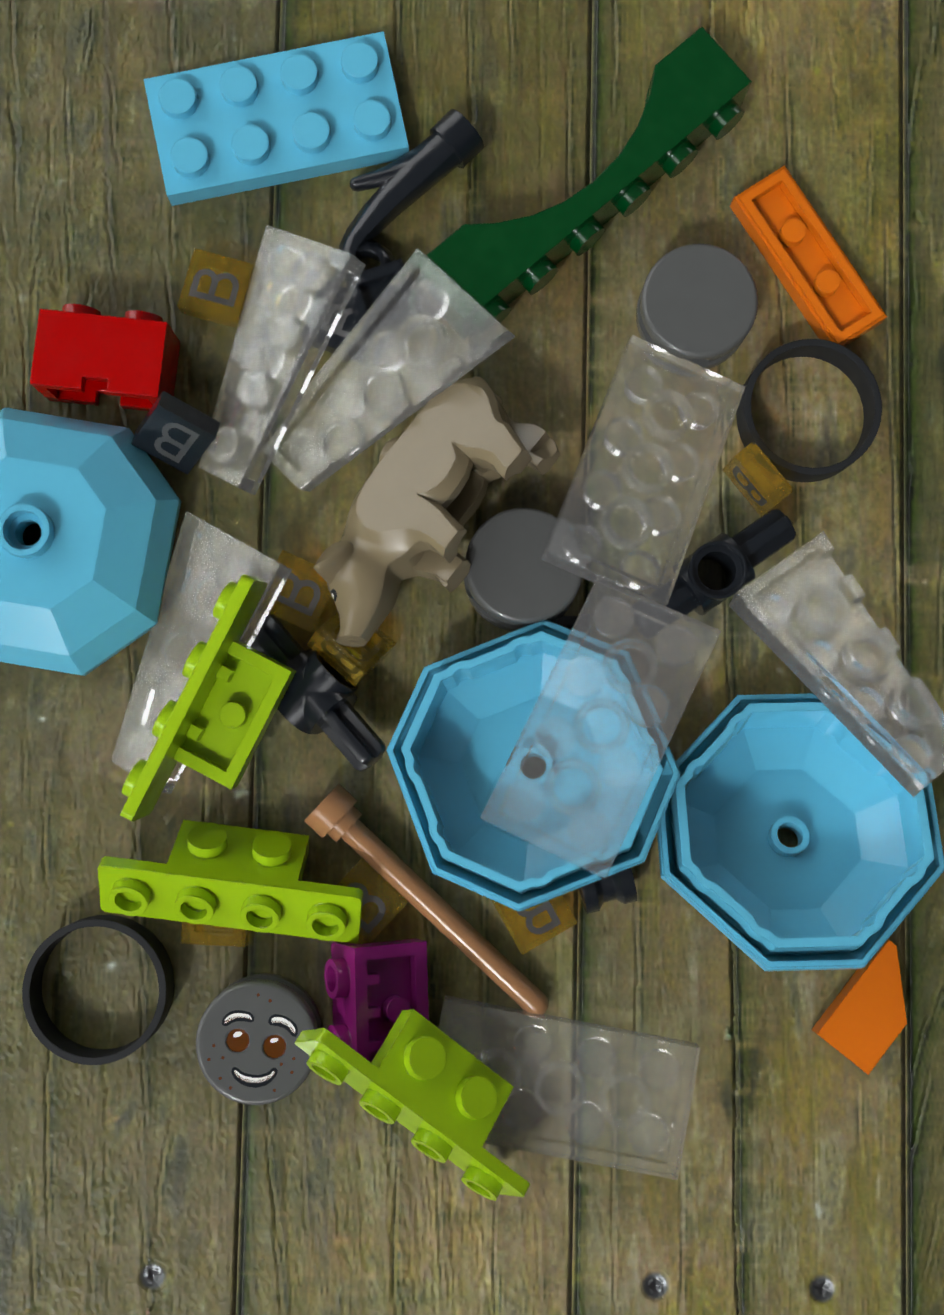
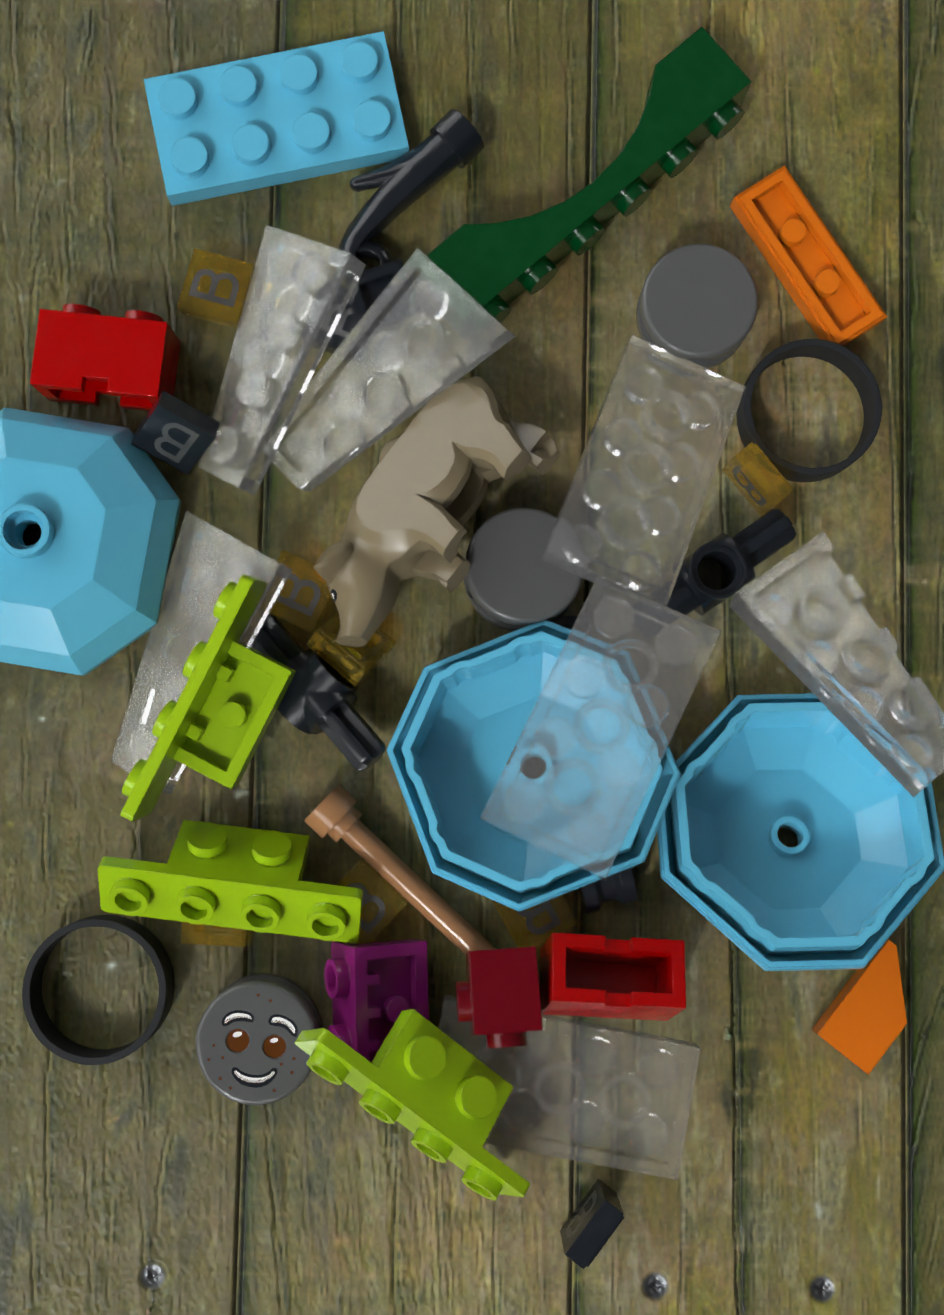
none -> dark red brick [455,946,543,1048]
none -> red brick [540,933,686,1021]
none -> black tile [560,1179,624,1269]

